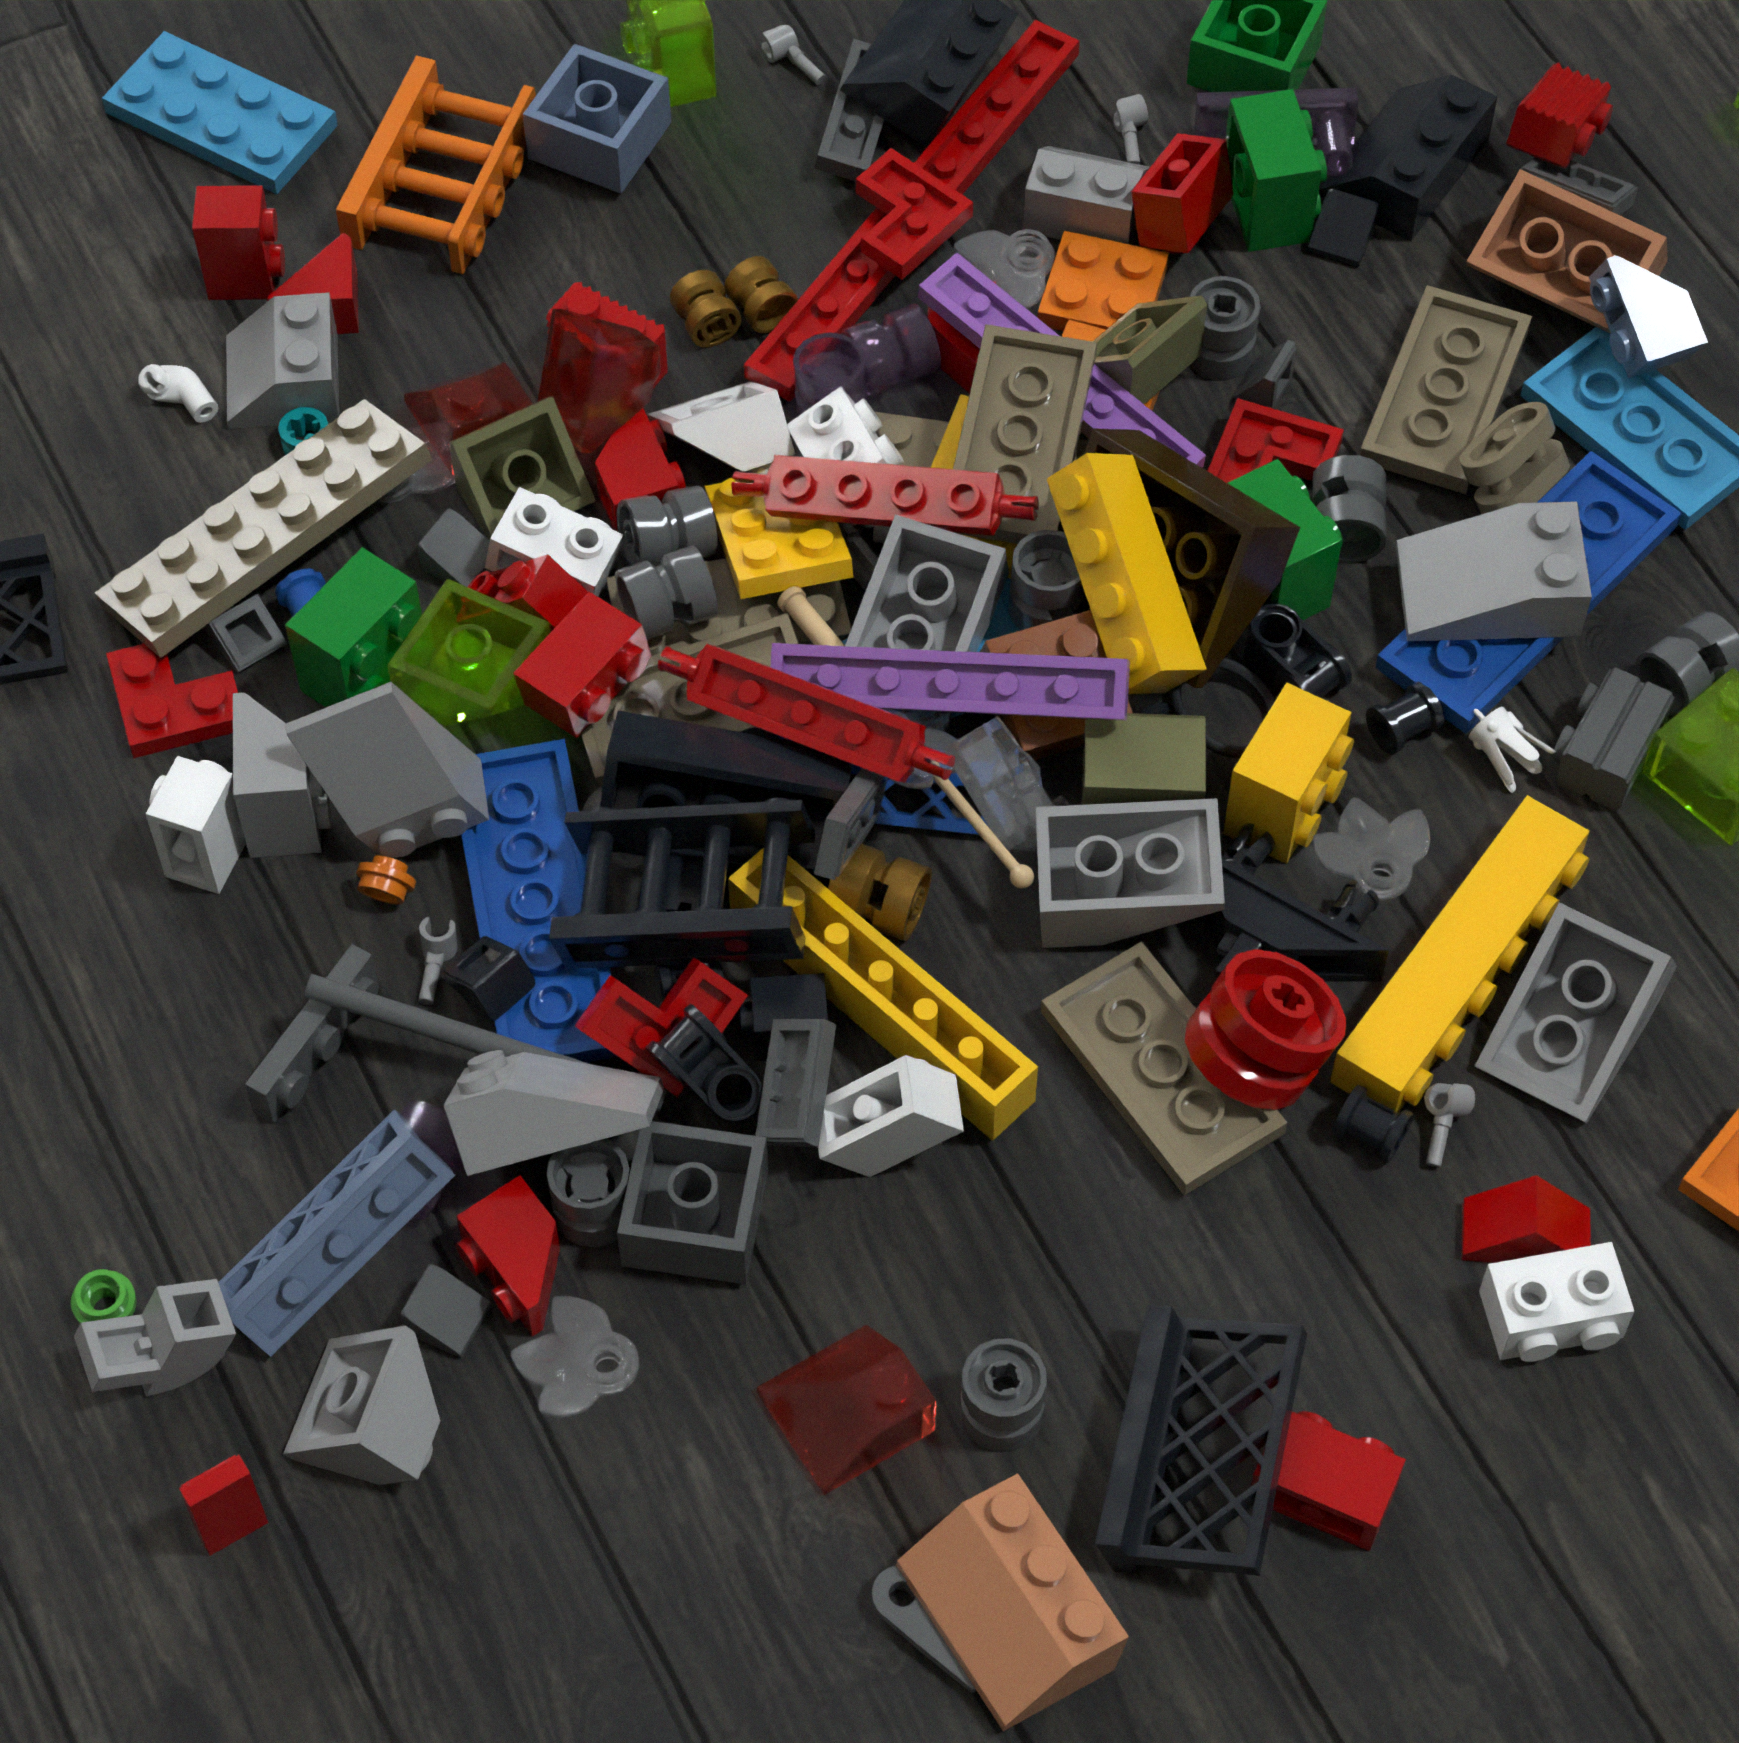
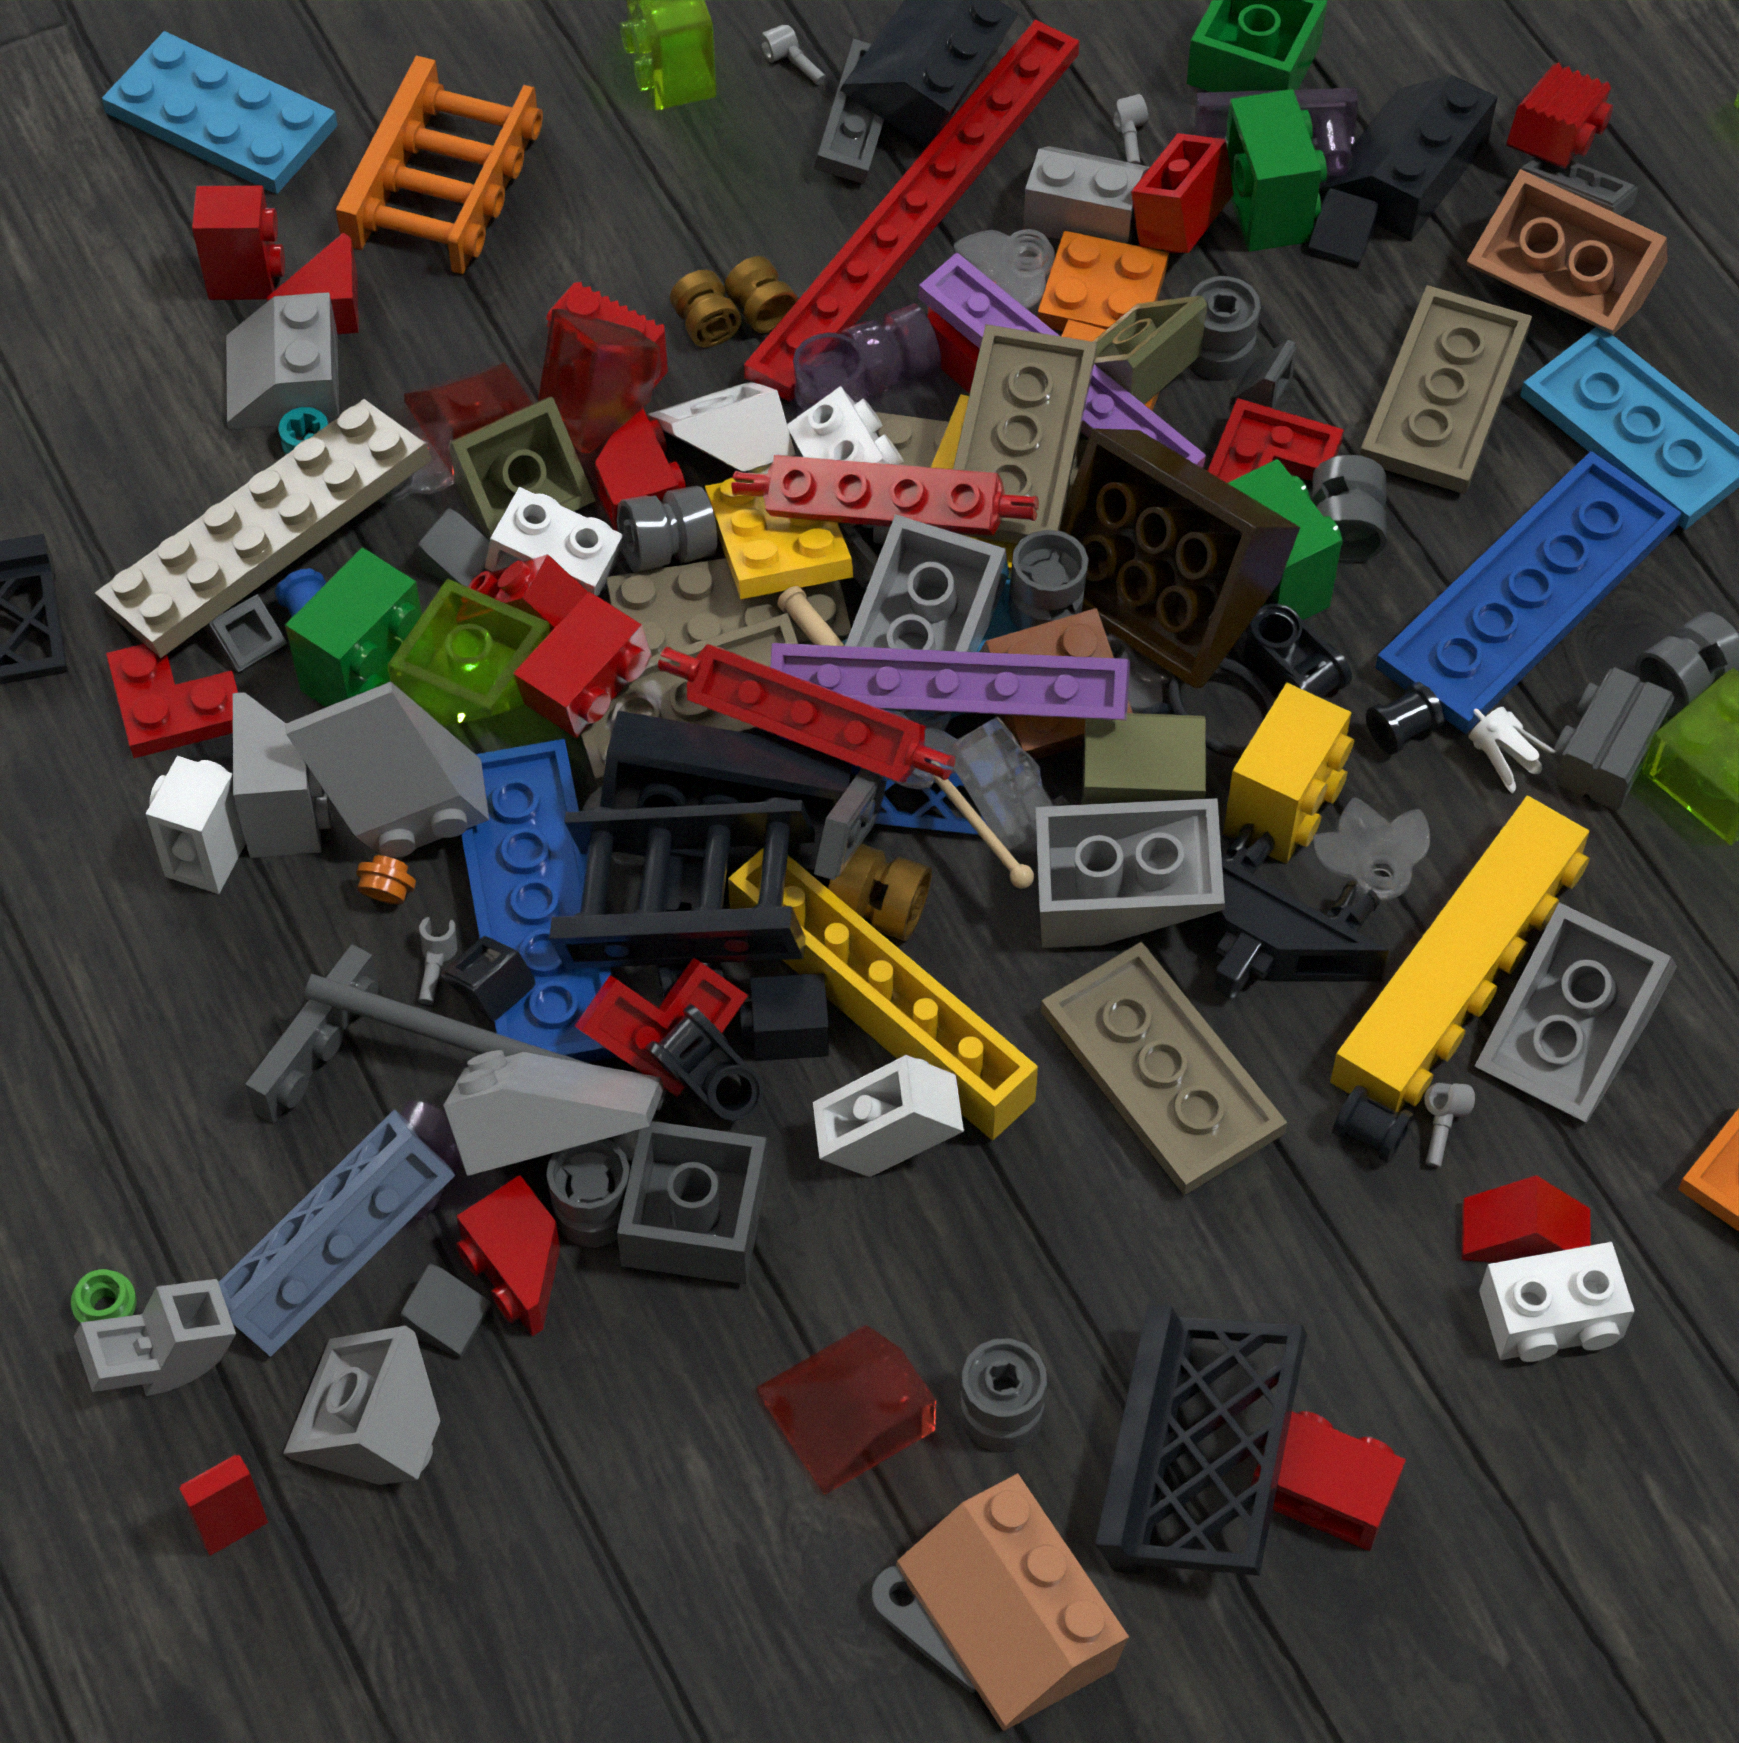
white arm [138,364,219,423] -> none
clear plate [511,1296,639,1417] -> none
sand blue brick [523,43,671,194] -> none
dark grey wheel [615,545,718,640] -> none
dark grey plate [755,1019,836,1147] -> none
red plate [856,148,973,280] -> none
yellow brick [1046,453,1207,694] -> none
red wheel [1185,949,1346,1110] -> none
light grey slope [1395,502,1592,641] -> none
dark tan brick [1459,402,1570,514] -> none
slope [1589,255,1707,378] -> none

